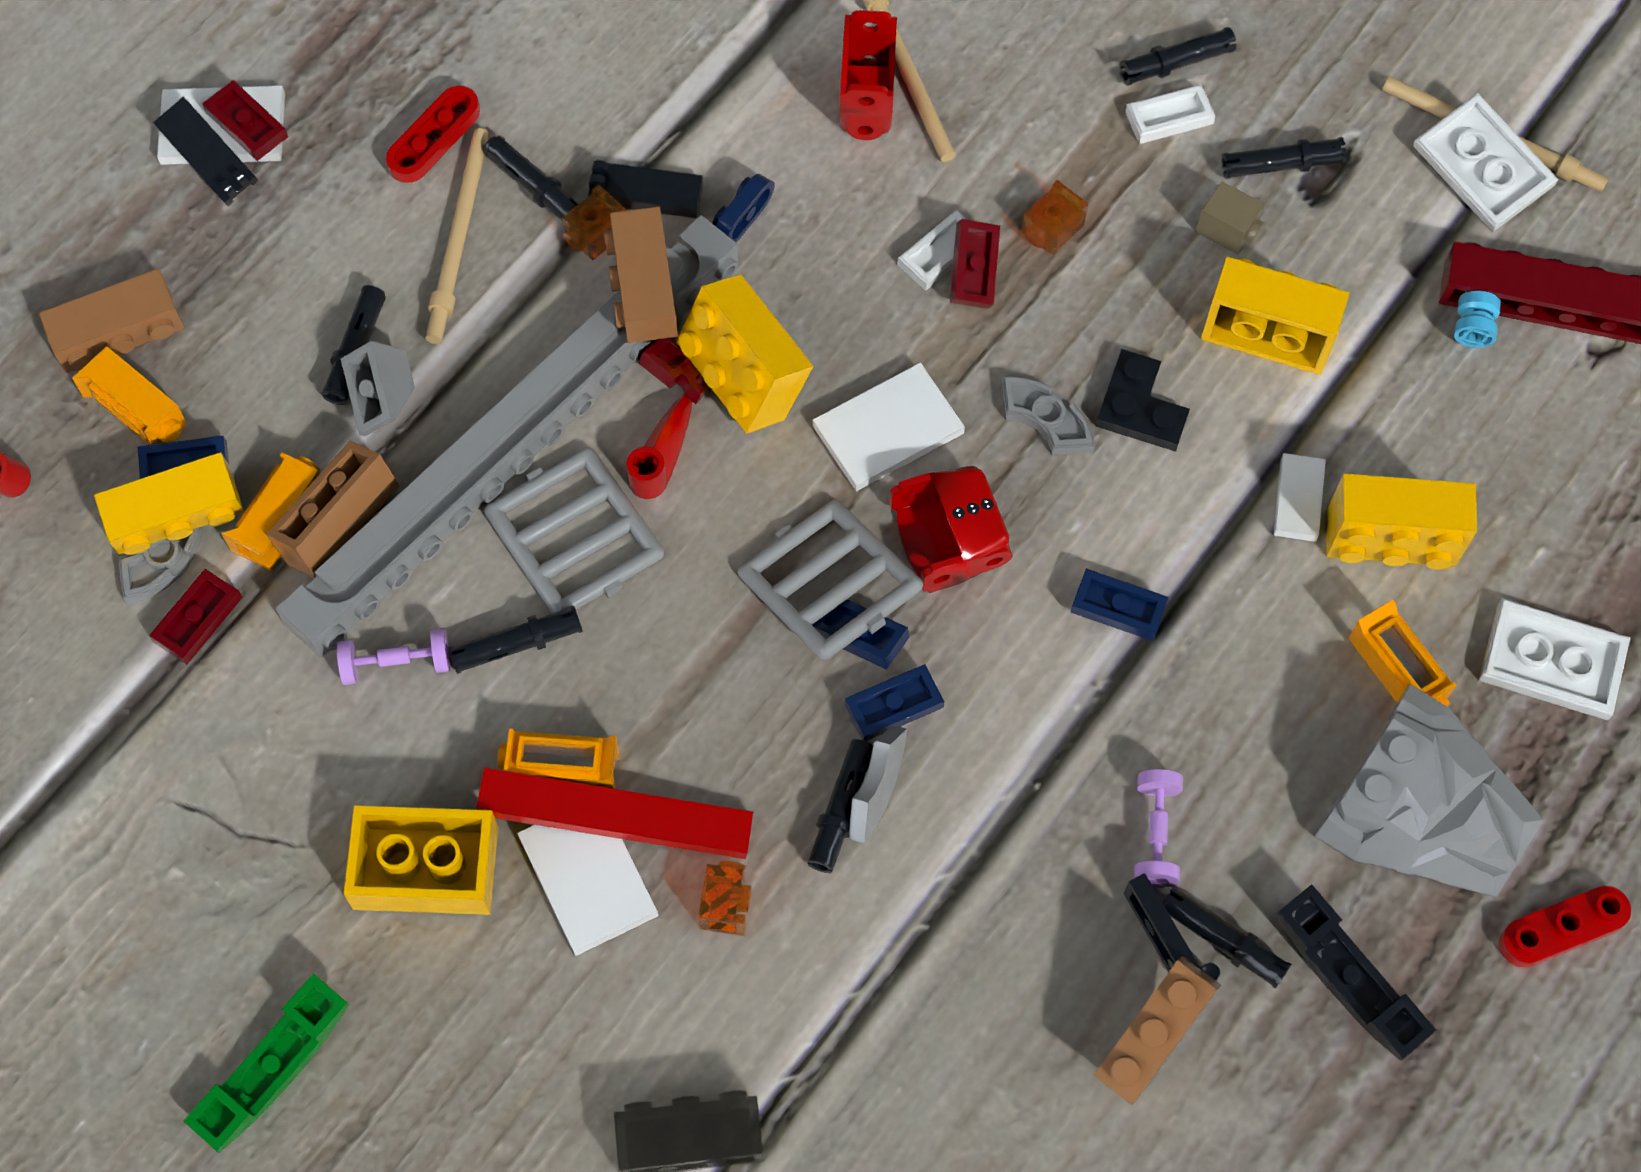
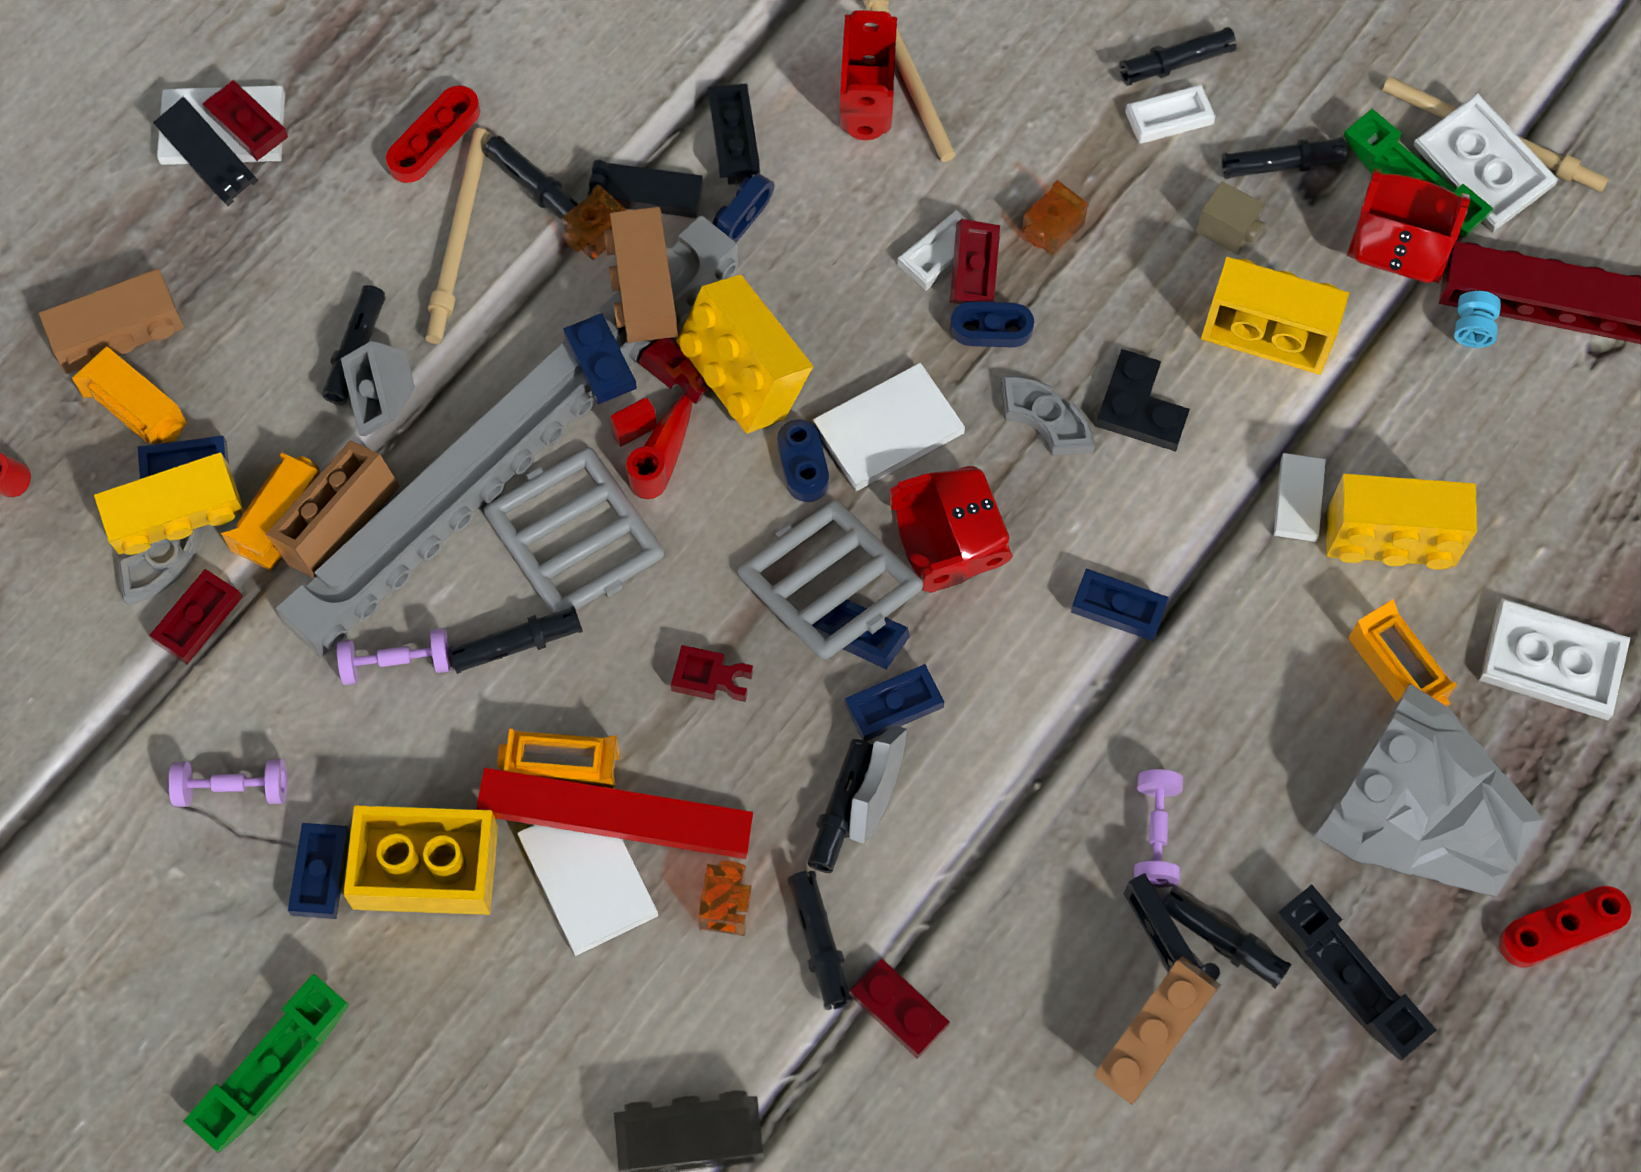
none -> lavender wheel [169,759,288,807]
none -> dark blue plate [288,823,350,919]
none -> dark blue plate [563,313,637,404]
none -> red tile [610,398,657,447]
none -> dark red plate [671,645,754,702]
none -> black hinge [708,83,760,185]
none -> dark blue plate [777,419,829,502]
none -> black pin [787,871,853,1010]
none -> dark red plate [850,958,950,1059]
none -> dark blue plate [950,302,1034,347]
none -> green slope [1343,108,1494,237]
none -> red piece [1347,168,1470,284]

